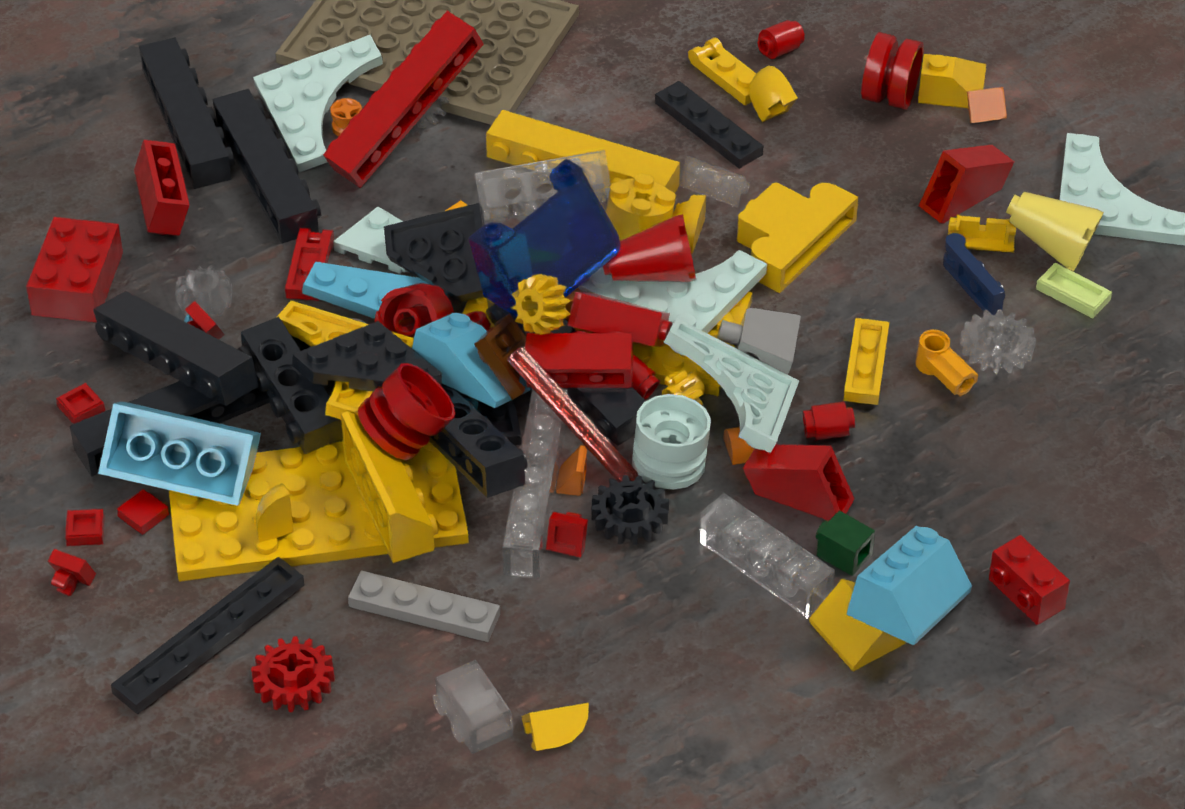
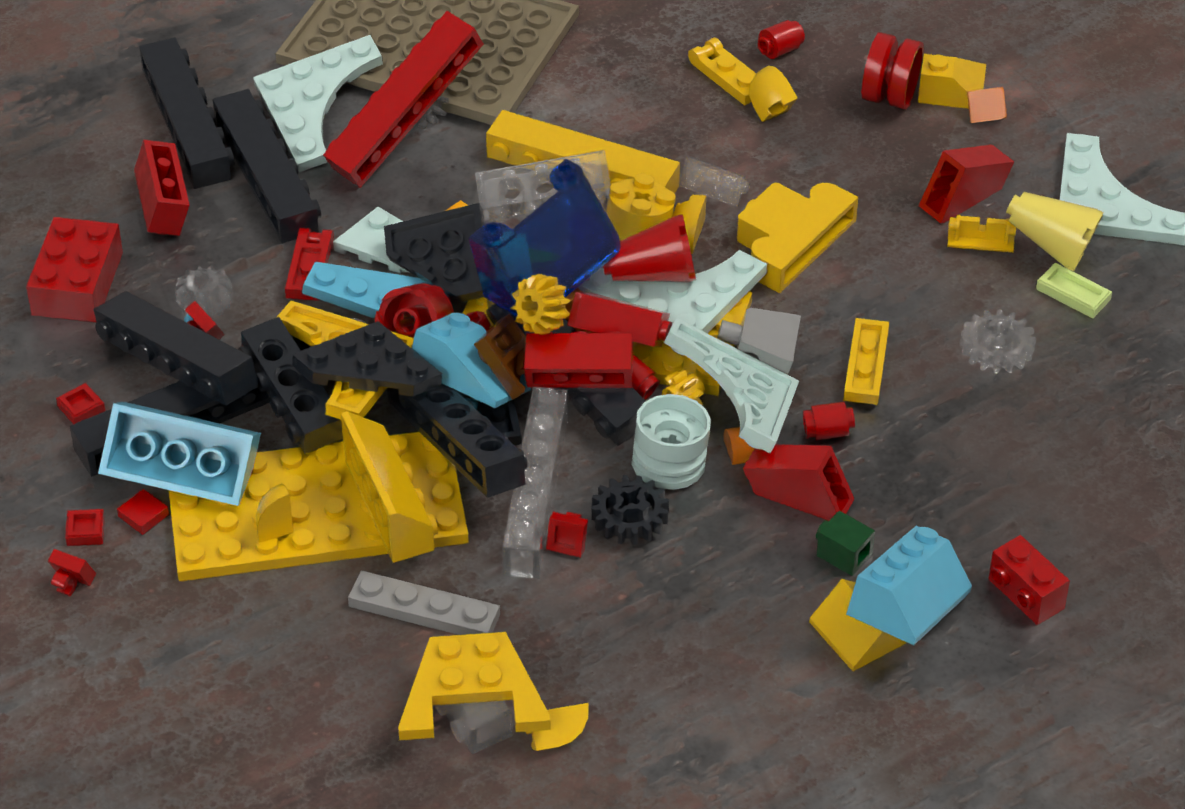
black plate [111,557,304,714] -> none
red gear [251,636,335,712] -> none
orange wheel [330,98,362,136] -> none
red wheel [358,363,455,460] -> none
clear red axle [508,347,638,483] -> none
orange slope [556,445,587,496] -> none
black plate [655,81,764,169] -> none
clear brick [698,493,835,619] -> none
light orange piece [915,329,978,397] -> none
dark blue plate [943,233,1005,319] -> none
none -> yellow wing [398,632,551,740]

